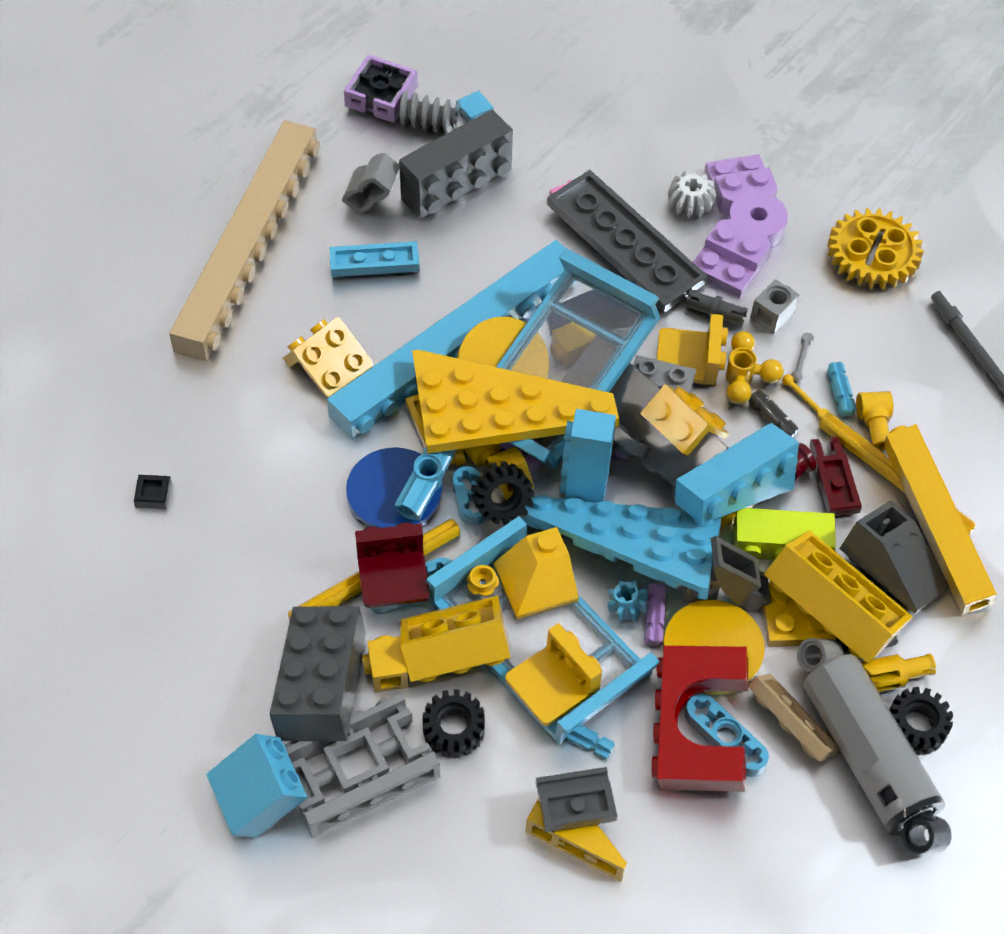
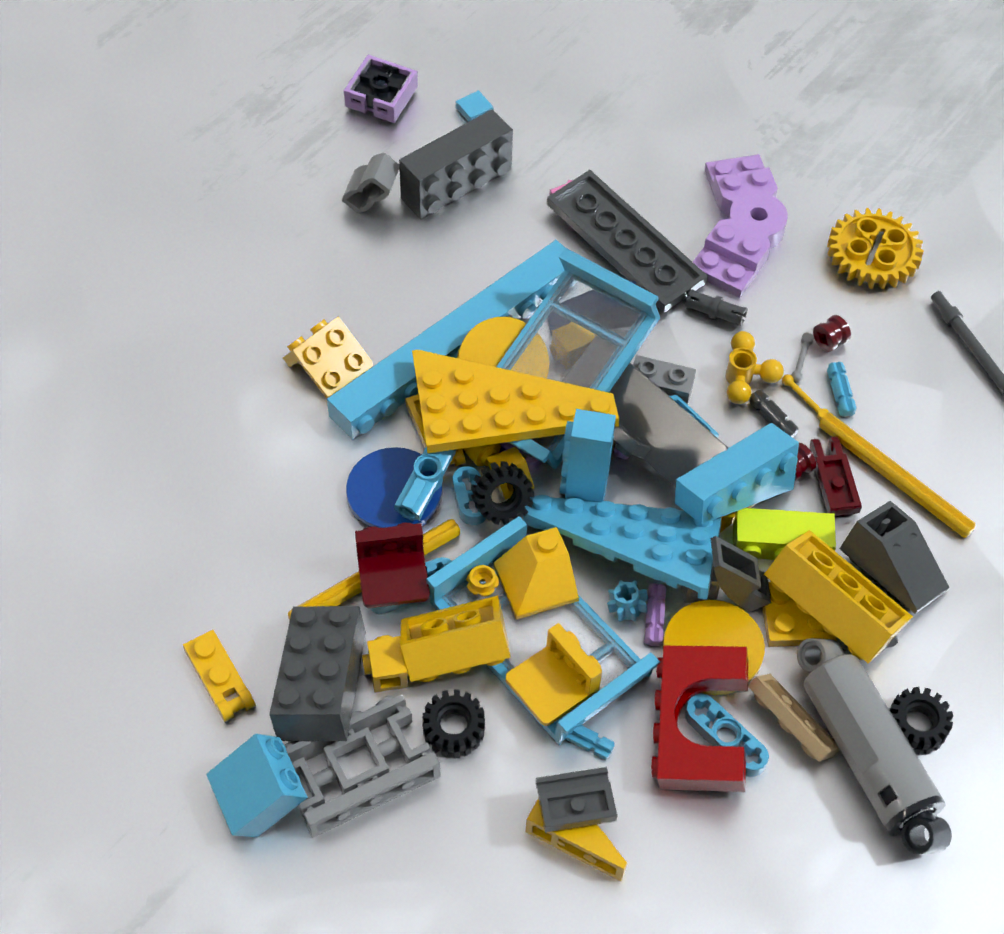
black tile [133,474,172,509] -> none
tan brick [169,120,320,361] -> none
medium azure plate [329,241,420,277] -> none
light grey piece [399,91,460,134] -> none
yellow bracket [640,384,730,456] -> none
yellow bracket [656,314,728,386] -> none
white gear [667,170,717,219] -> none
light grey brick [750,279,800,334] -> none
yellow pin [856,391,894,451] -> none
yellow arm [861,654,936,692] -> none
yellow brick [884,424,997,616] -> none
none -> yellow plate [183,630,256,722]
none -> dark red wheel [813,315,851,352]

